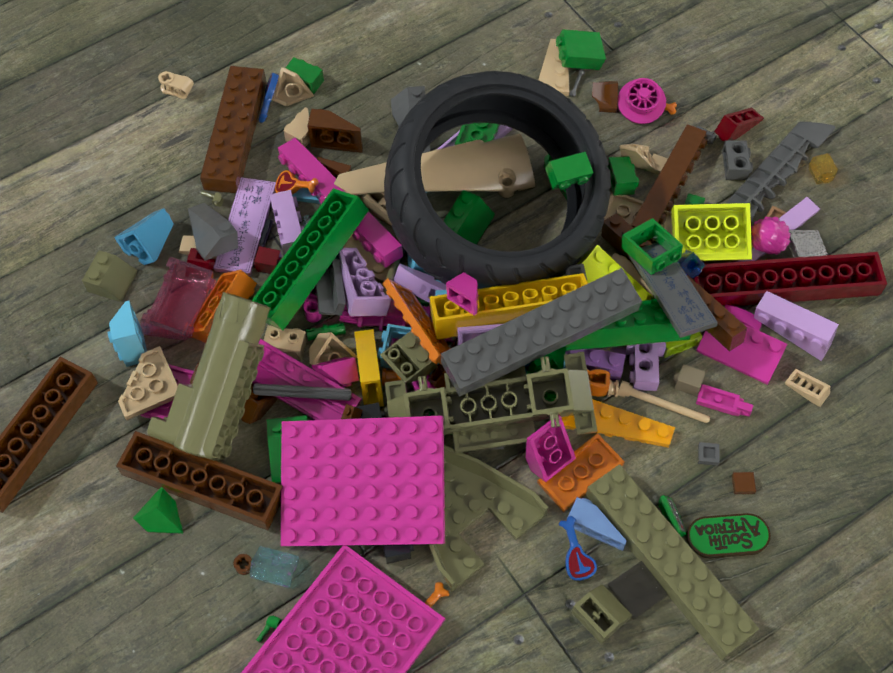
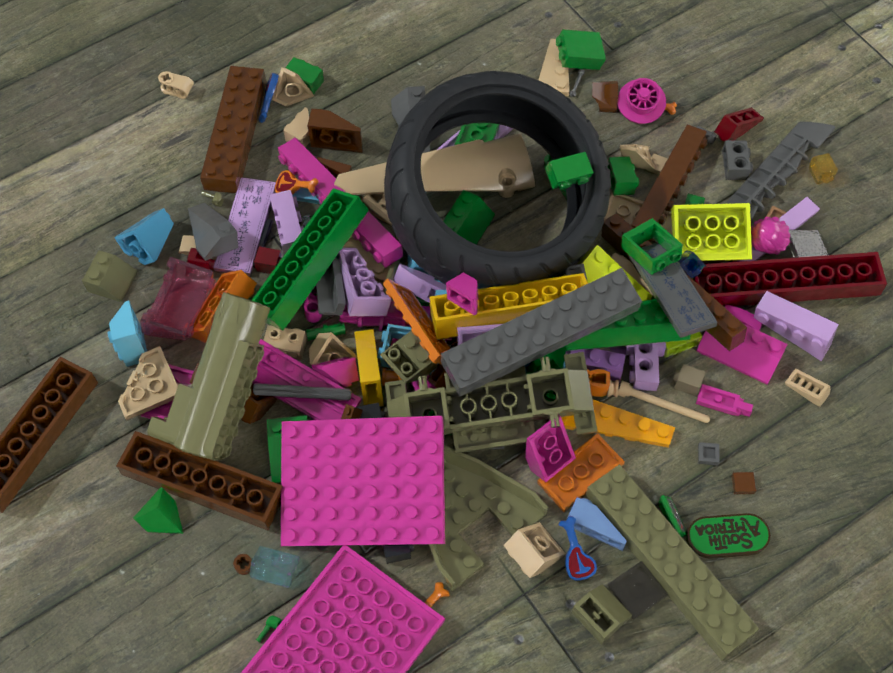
none -> tan slope [503,522,566,578]

